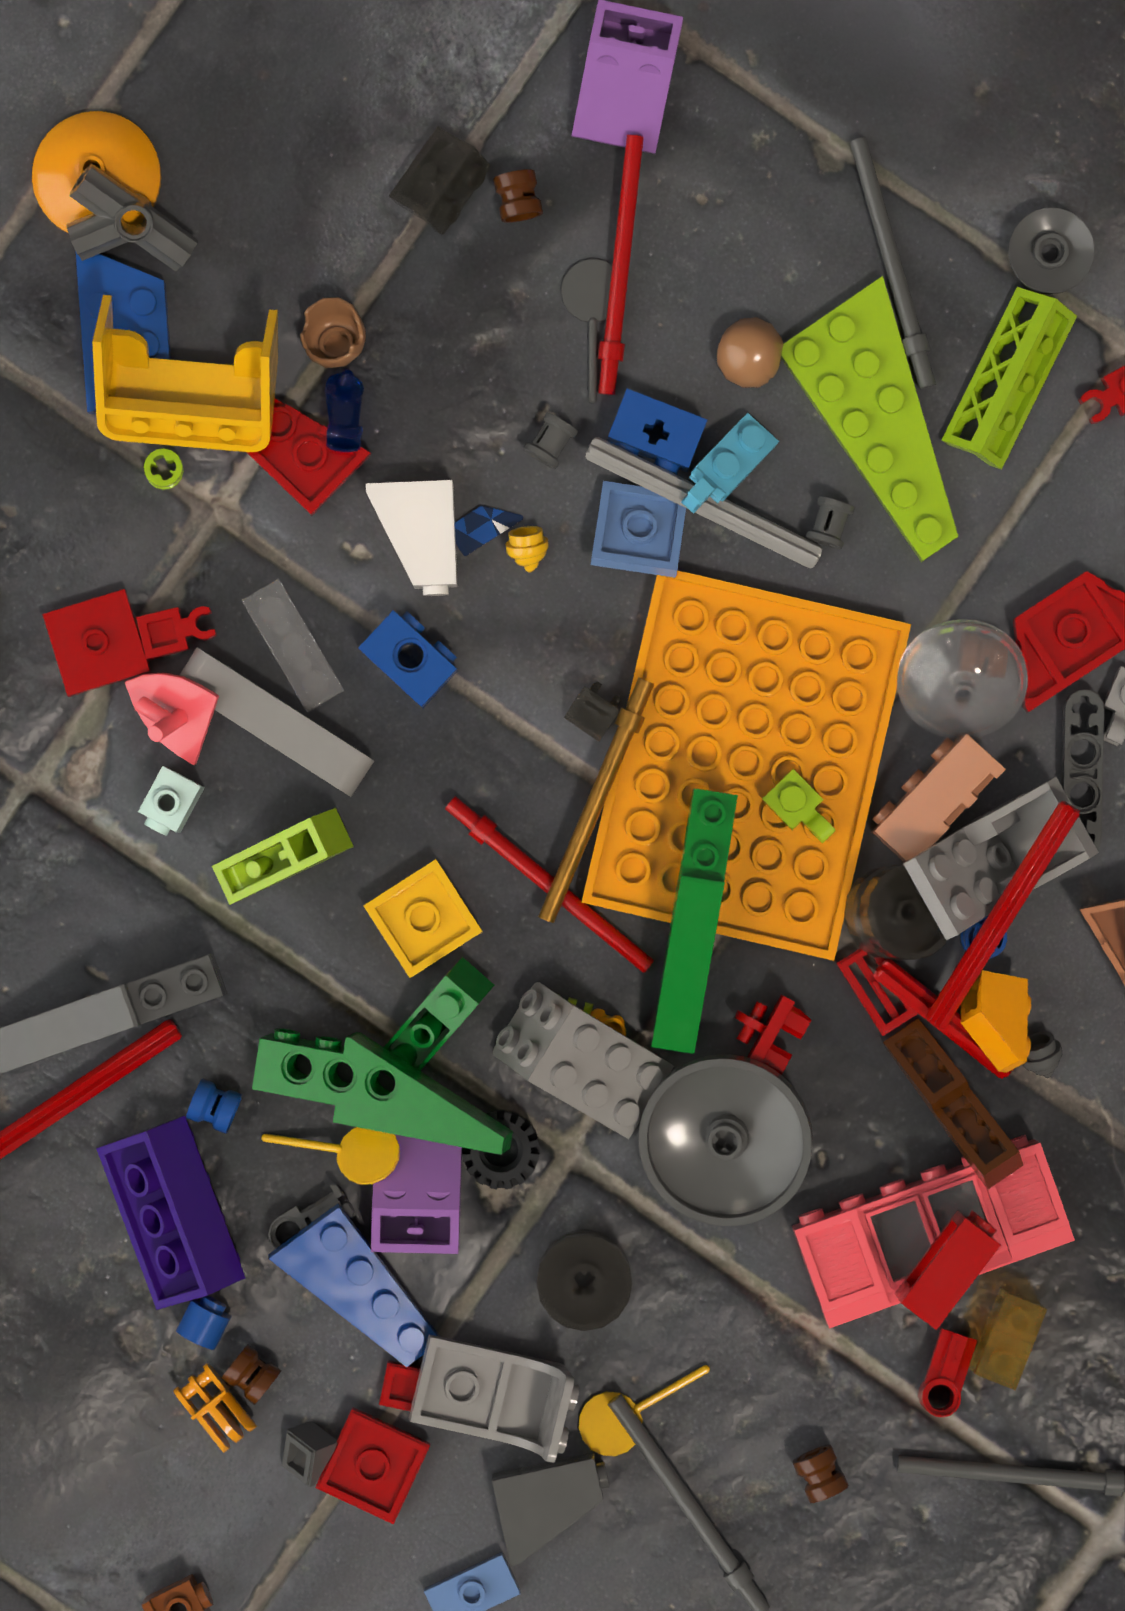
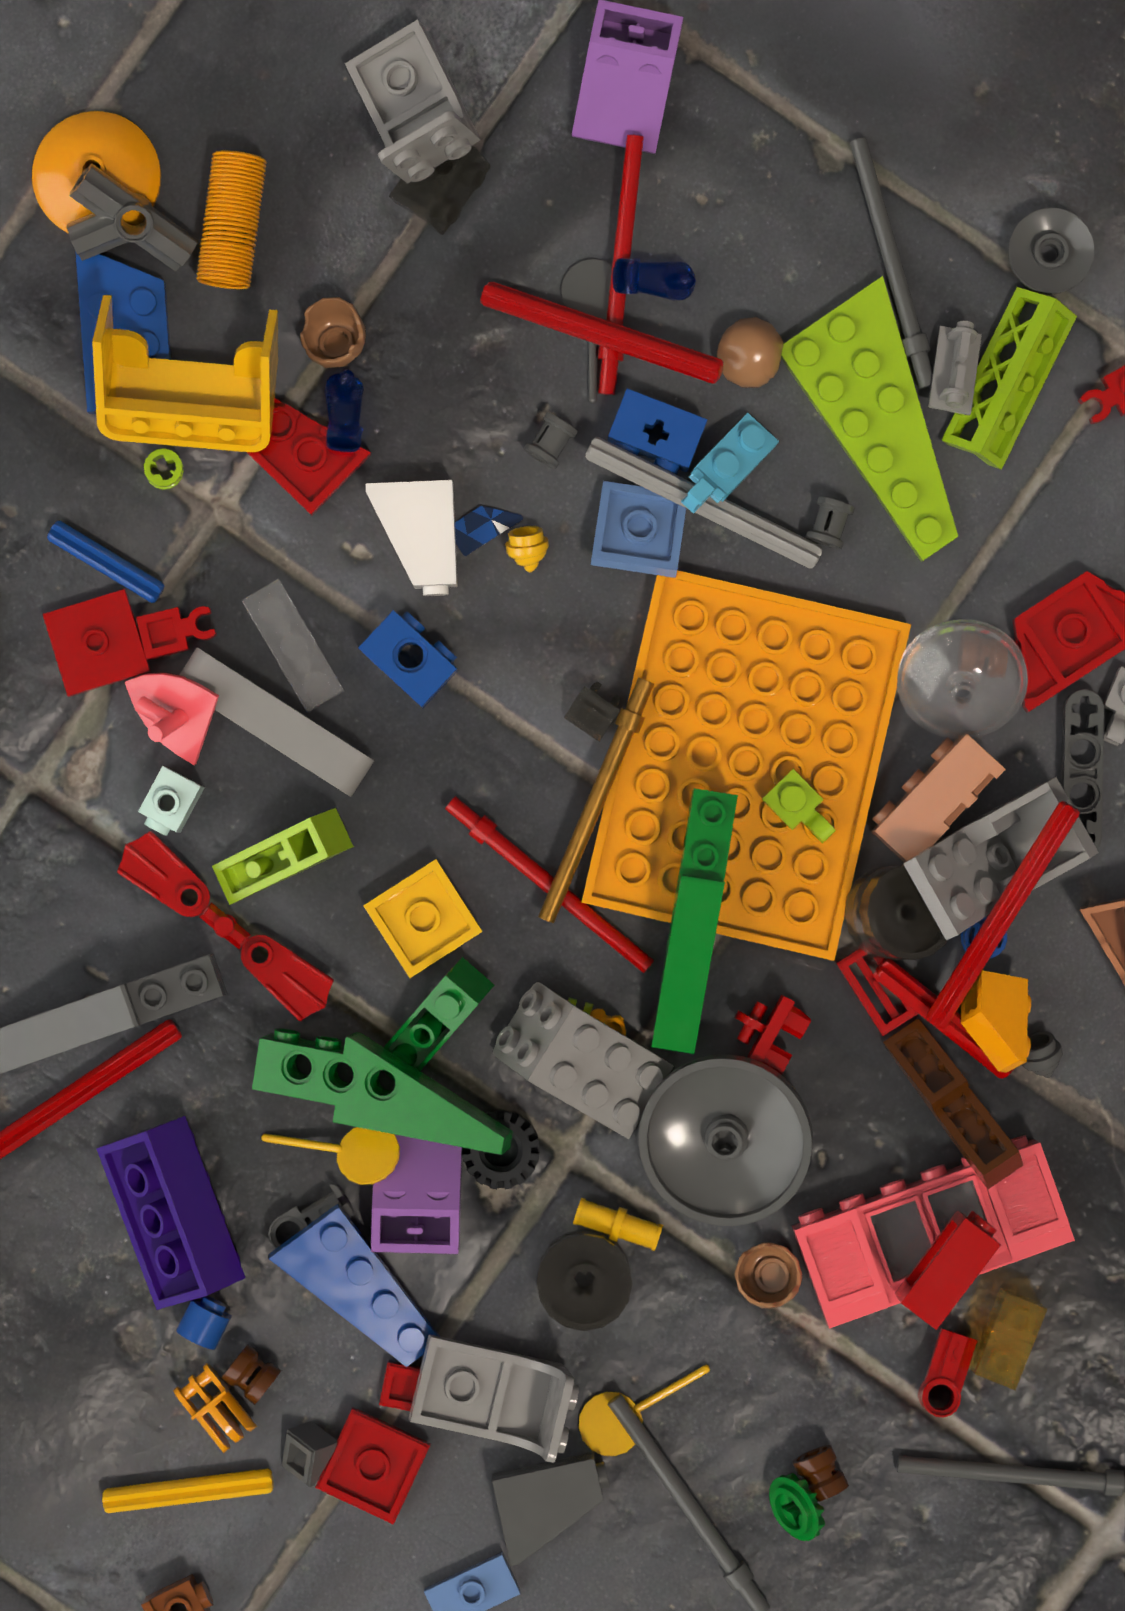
blue wheel [186,1078,242,1134] -> none
reddish brown wheel [493,169,543,223] -> none
none -> blue axle [47,521,164,603]
none -> yellow axle [102,1468,274,1513]
none -> red piece [117,831,334,1021]
none -> light orange piece [196,150,267,289]
none -> light grey bracket [345,19,481,184]
none -> red axle [481,282,724,384]
none -> yellow pin [573,1198,663,1251]
none -> clear blue piece [612,258,696,301]
none -> medium nougat hair [734,1242,802,1309]
none -> green gear [769,1473,825,1541]
none -> light grey hinge [928,321,982,416]

